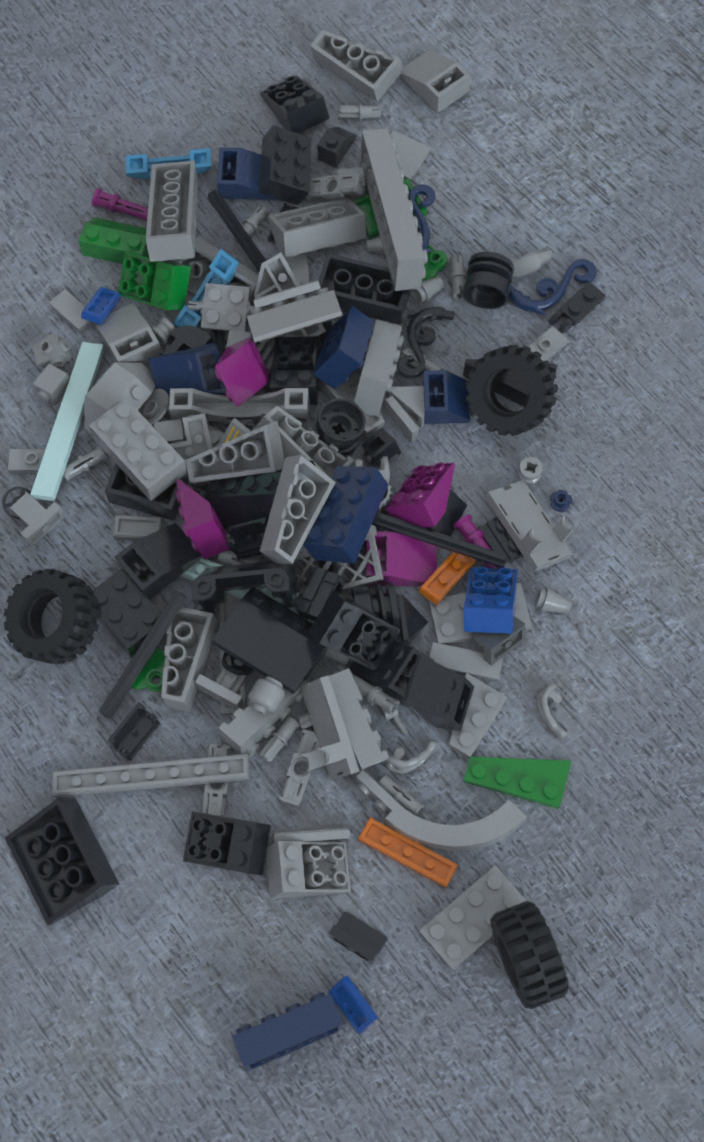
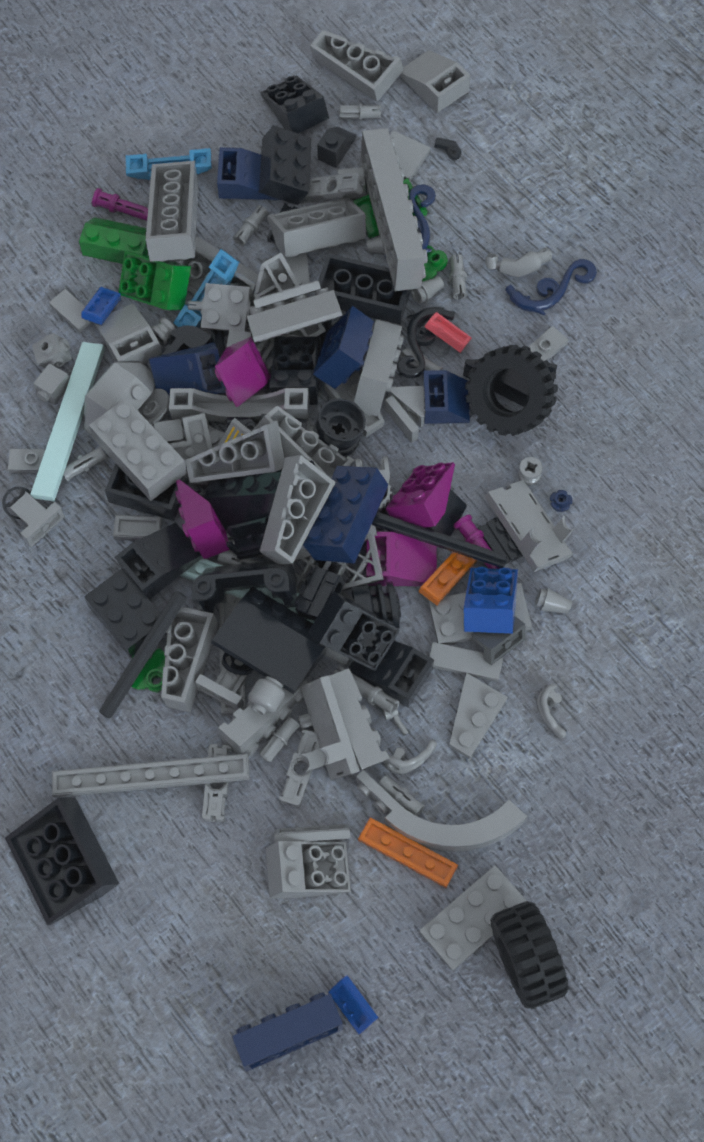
black tyre [4,569,100,665] -> none
black hinge [108,702,161,761] -> none
black slope [183,811,271,875] -> none
black axle [207,190,266,272] -> none
black panel [329,911,387,964] -> none
black brick [361,428,402,468] -> none
black slope [398,594,428,646] -> none
black slope [403,655,475,731] -> none
black wheel [462,252,514,309] -> none
green wing [463,757,571,809] -> none
black hinge [549,282,605,334] -> none
none -> coral tile [424,312,472,353]
none -> black arm [434,137,462,160]

